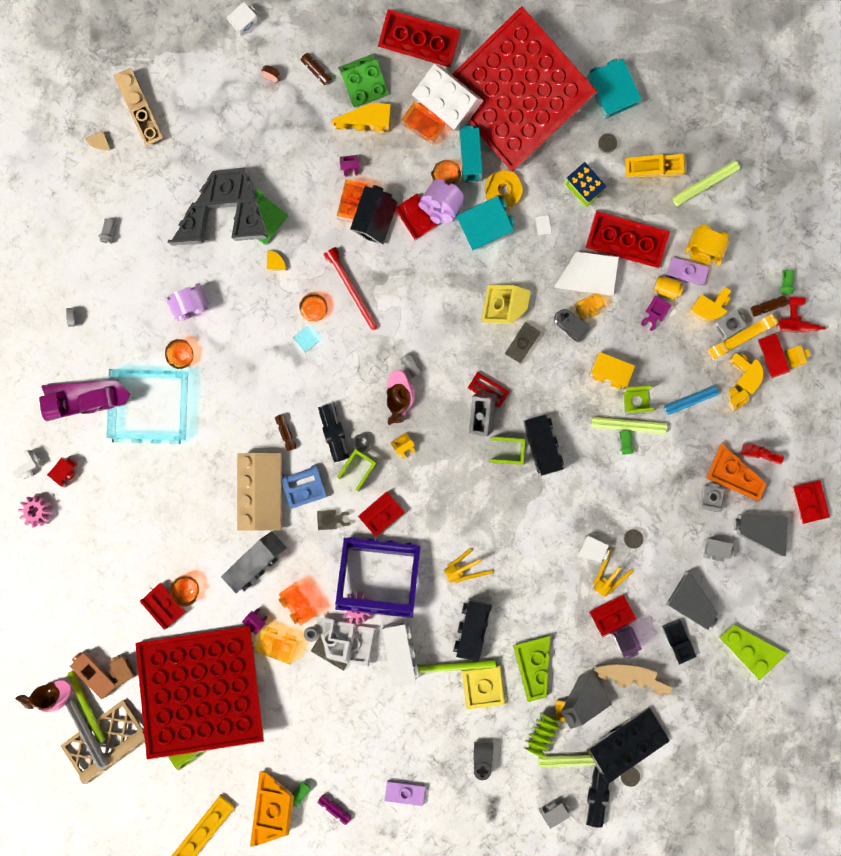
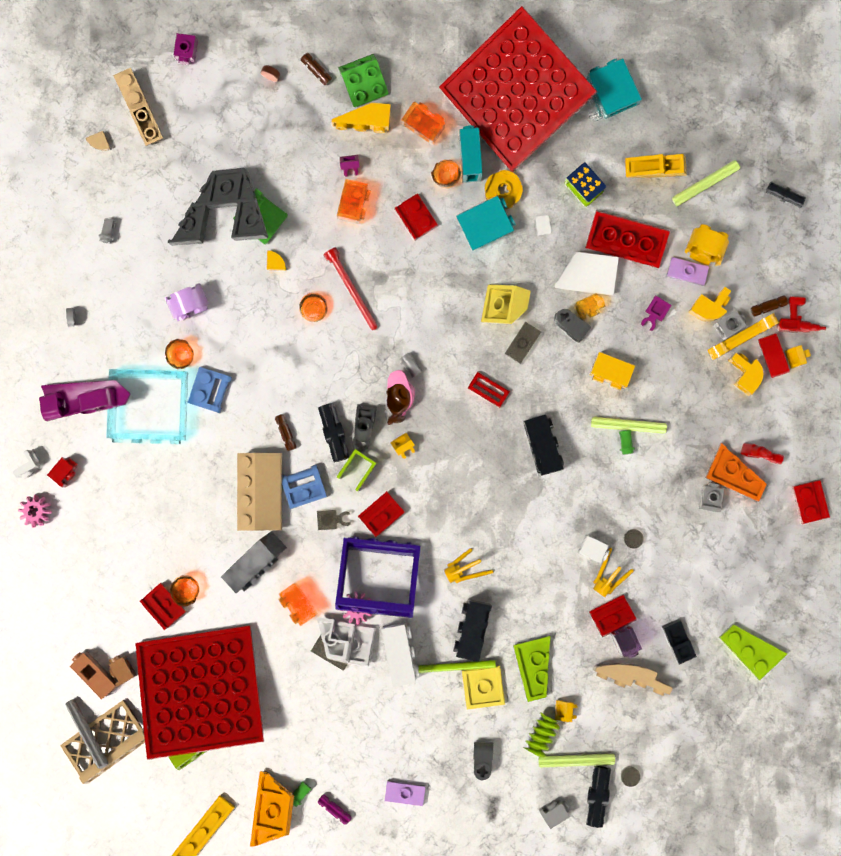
reddish brown hair [15,680,72,712] -> none
lime bar [67,671,106,744] -> none
white brick [227,2,258,36] -> none
magenta tile [242,608,268,635] -> none
clear yellow brick [254,626,300,665] -> none
clear light blue tile [293,326,320,353] -> none
light grey pin [304,626,319,642] -> none
black brick [350,185,398,245] -> none
red slope [378,9,461,68] -> none
white brick [412,64,484,131] -> none
lavender brick [418,179,464,224] -> none
dark grey brick [469,392,497,436] -> none
lime piece [489,437,525,466] -> none
dark grey slope [561,670,612,729] -> none
black plate [586,708,670,783] -> none
clear smoke tile [598,133,617,154] -> none
lime piece [623,385,654,415] -> none
yellow brick [653,276,683,300] -> none
dark azure axle [664,386,719,415] -> none
dark grey slope [666,572,718,630] -> none
light grey brick [703,539,735,562] -> none
yellow tile [728,387,749,412] -> none
dark grey slope [734,515,788,556] -> none
bright green pin [780,270,795,295] -> none
none -> magenta brick [173,33,198,65]
none -> medium blue plate [187,367,232,413]
none -> dark grey piece [354,404,377,442]
none -> clear pin [586,96,603,122]
none -> black pin [766,181,806,208]

